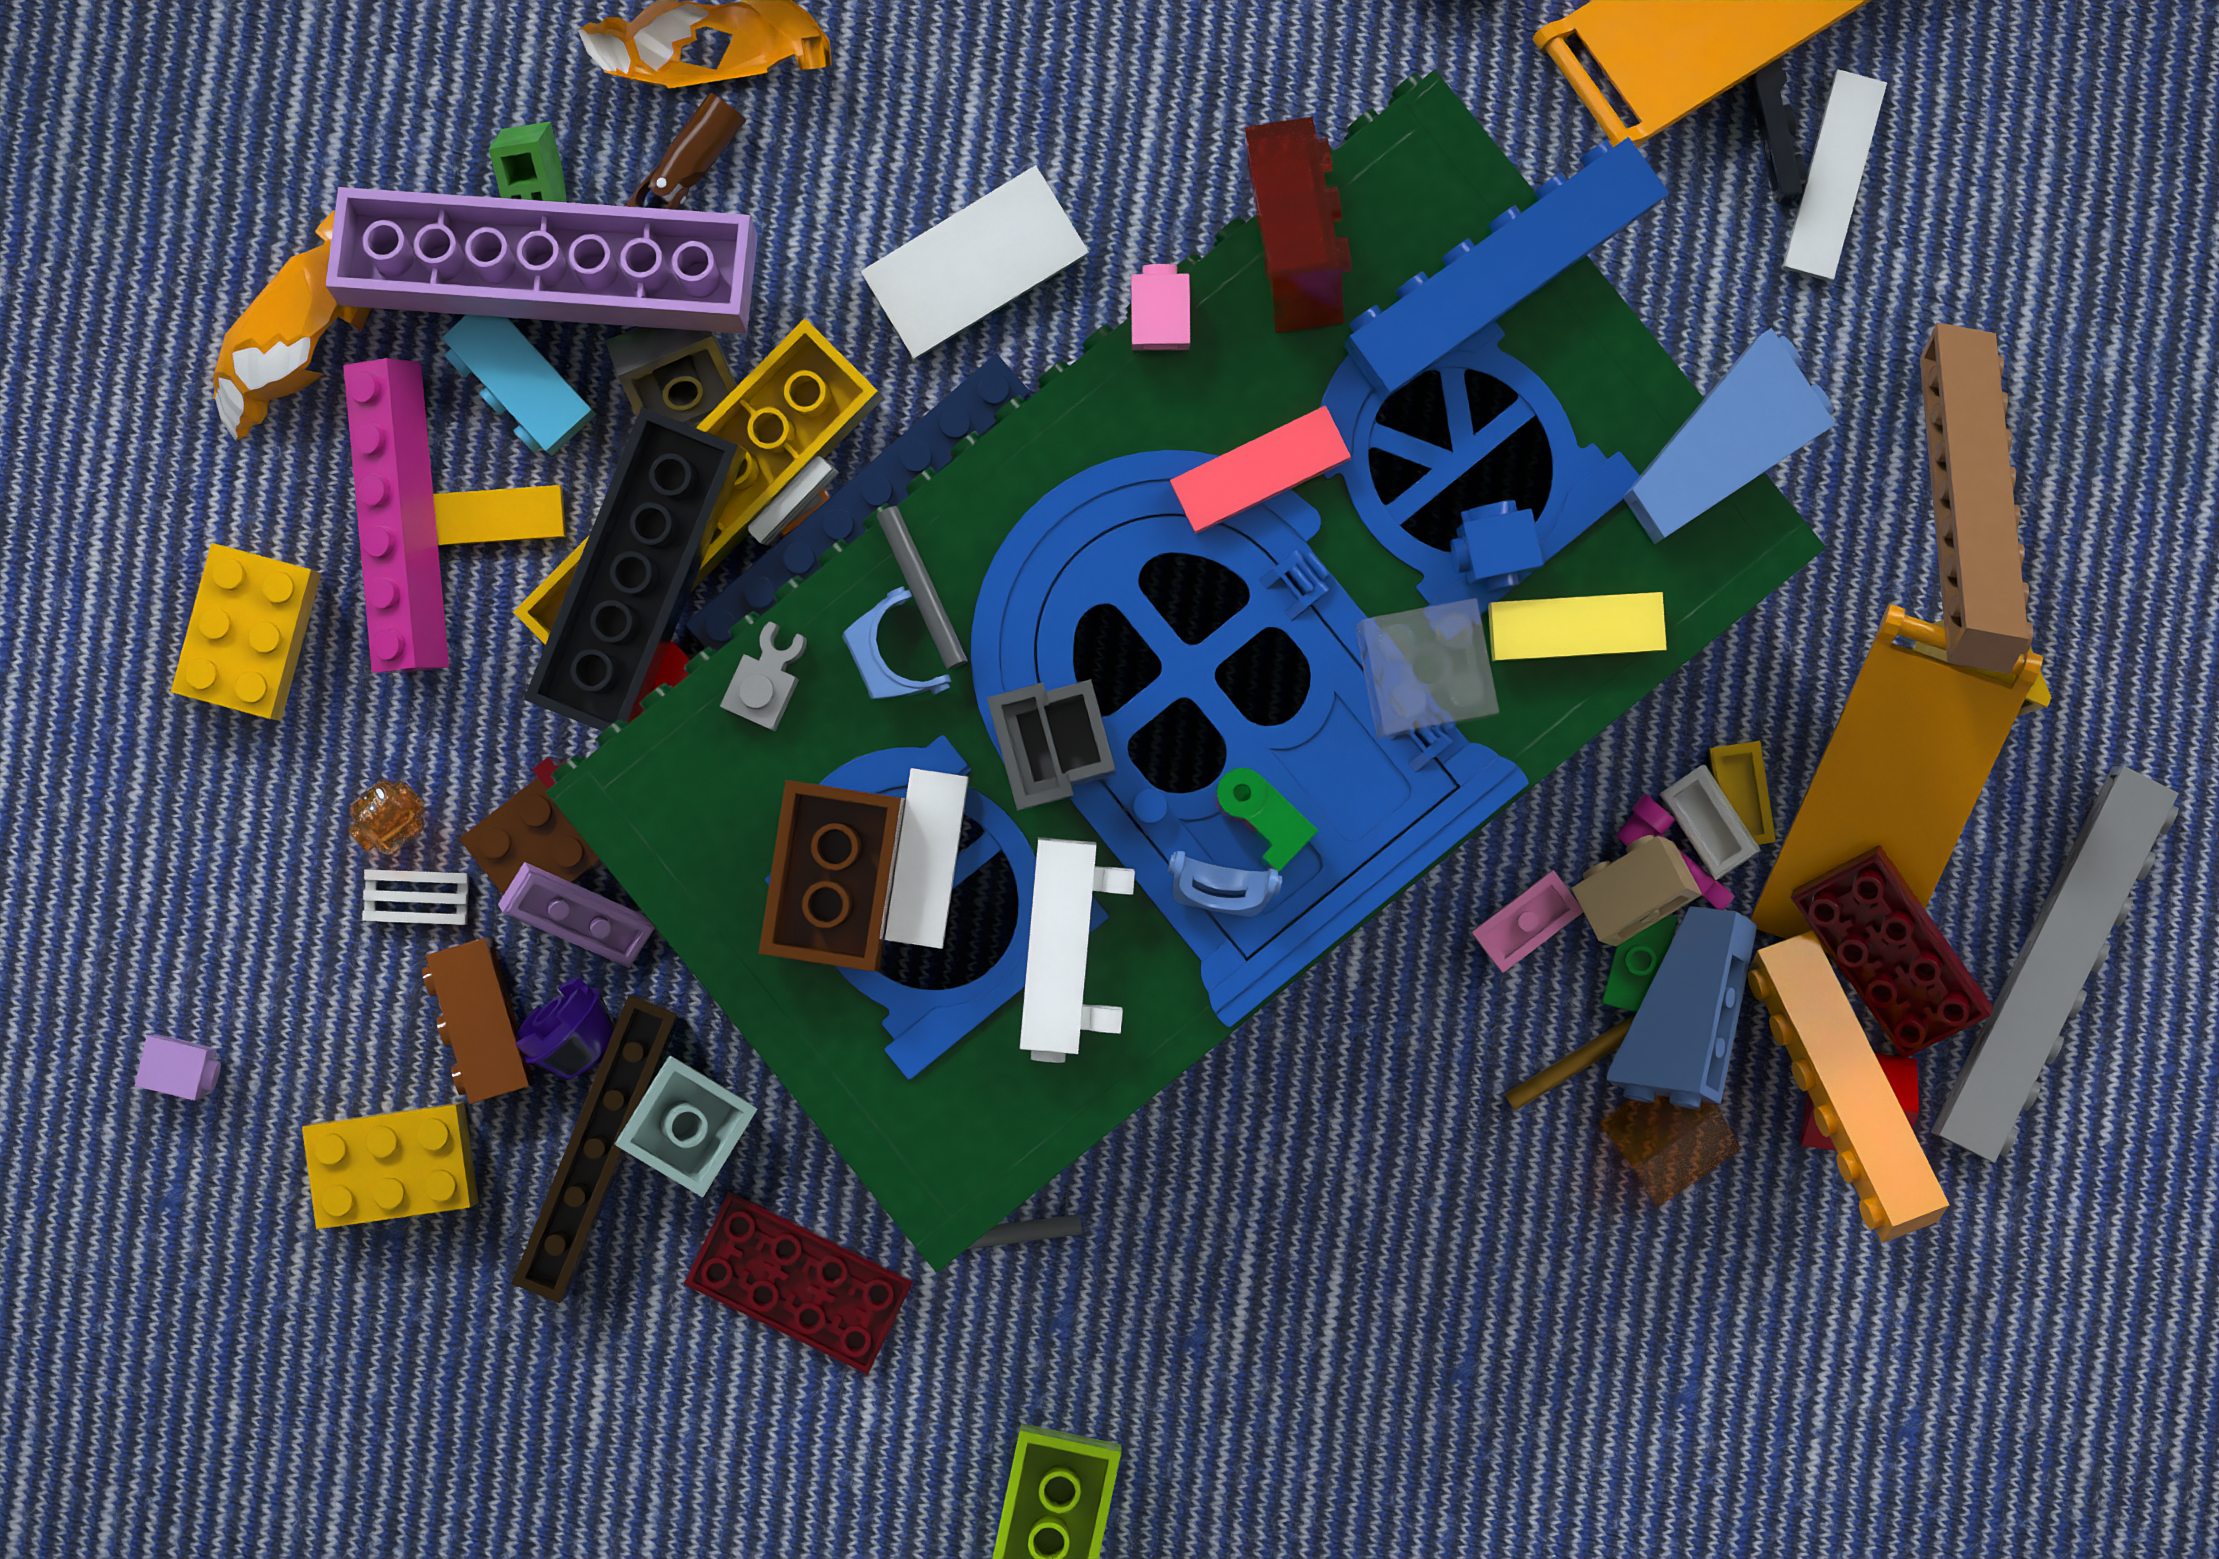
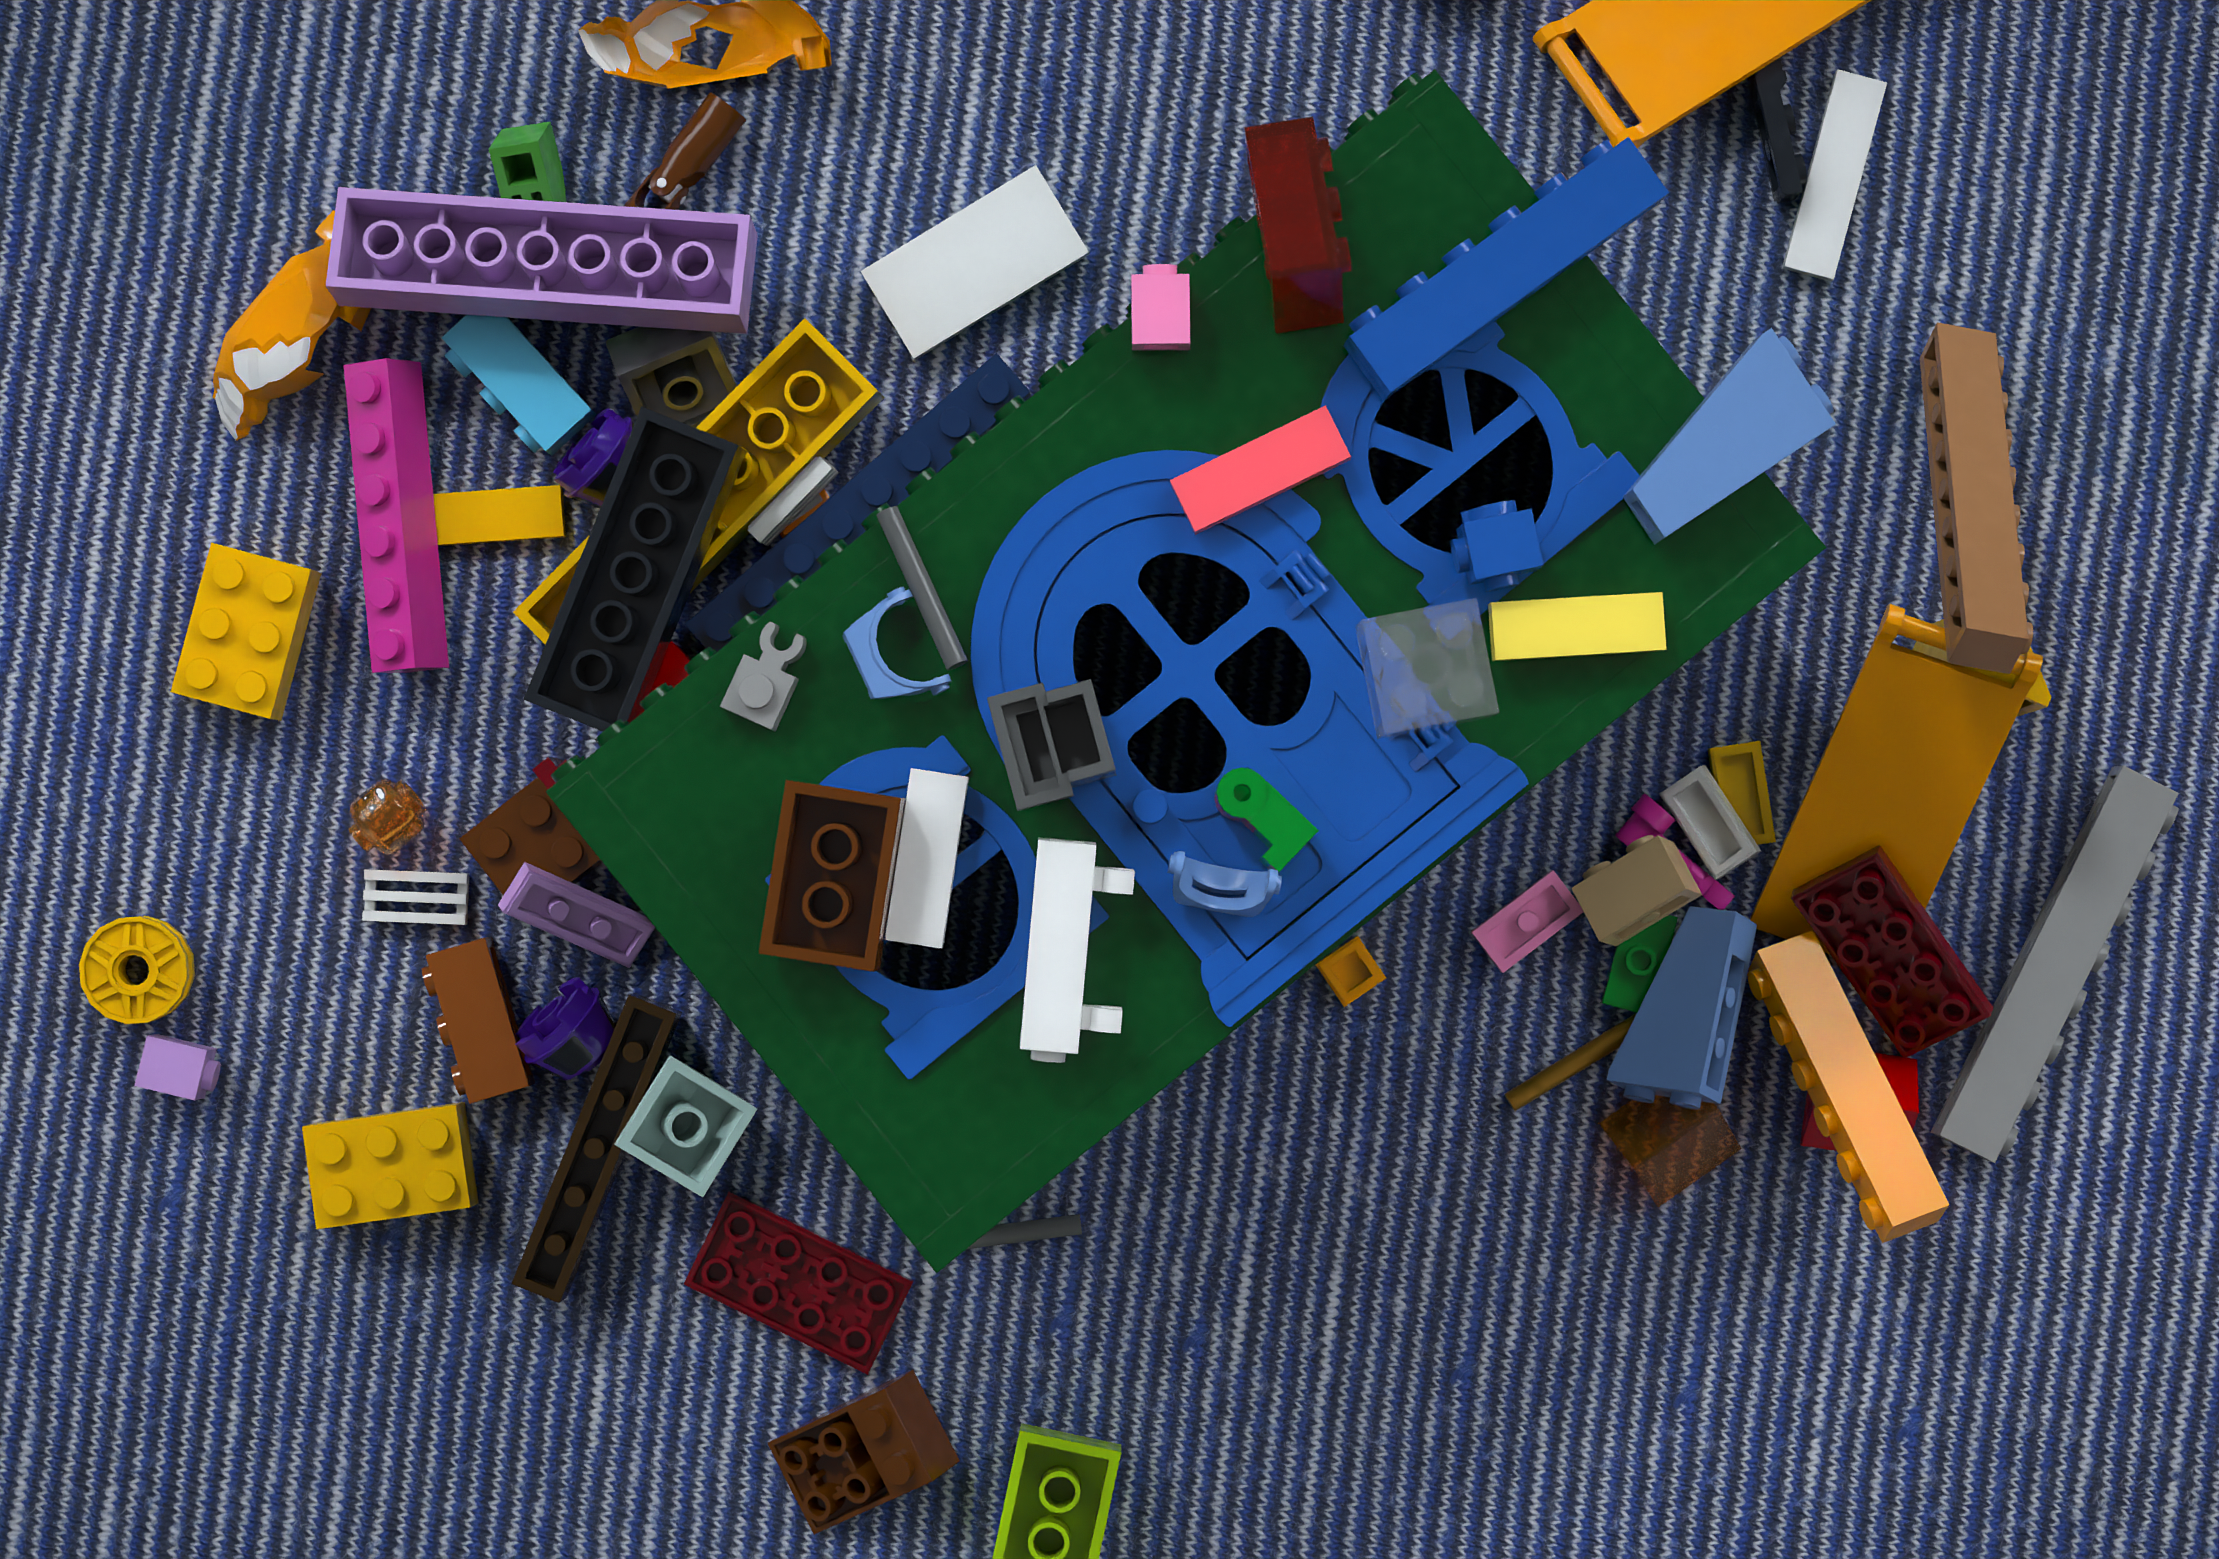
none -> yellow wheel [79,916,195,1024]
none -> dark purple cone [553,408,634,509]
none -> reddish brown slope [767,1370,960,1534]
none -> light orange tile [1315,936,1386,1007]

